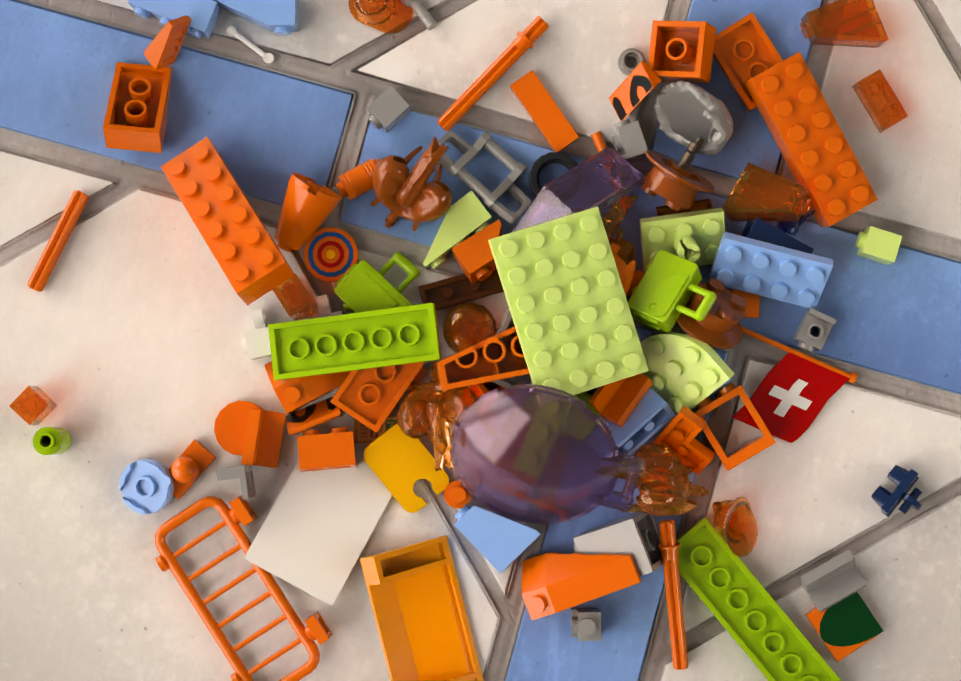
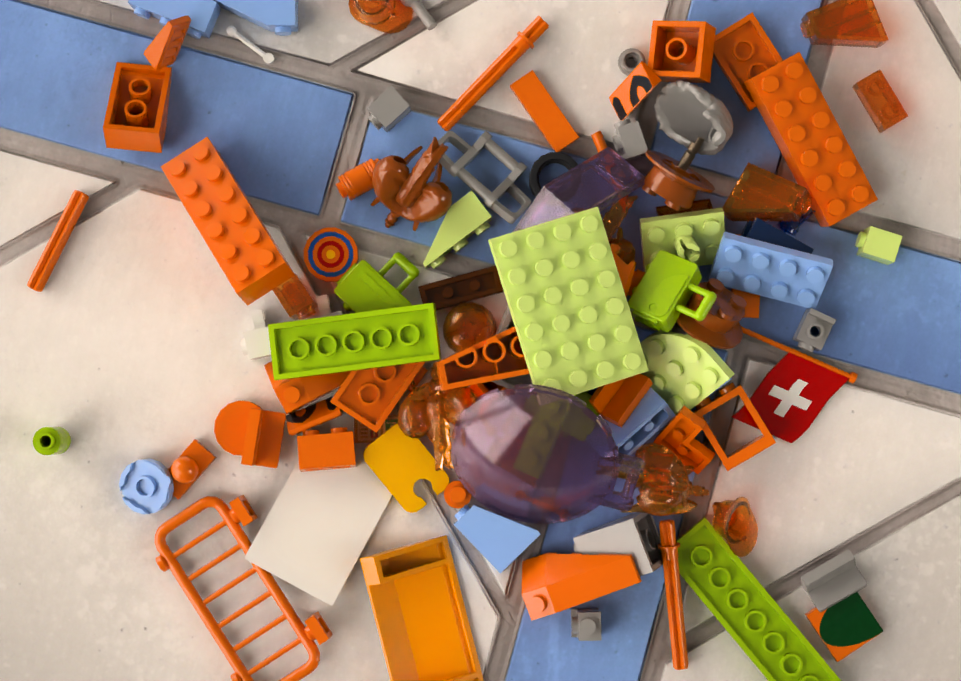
clear orange brick [9,386,57,425] -> none
light grey panel [216,465,256,500] -> none
orange cone [274,172,341,253] -> none
orange slope [452,219,503,284] -> none
dark blue hips [871,465,922,518] -> none

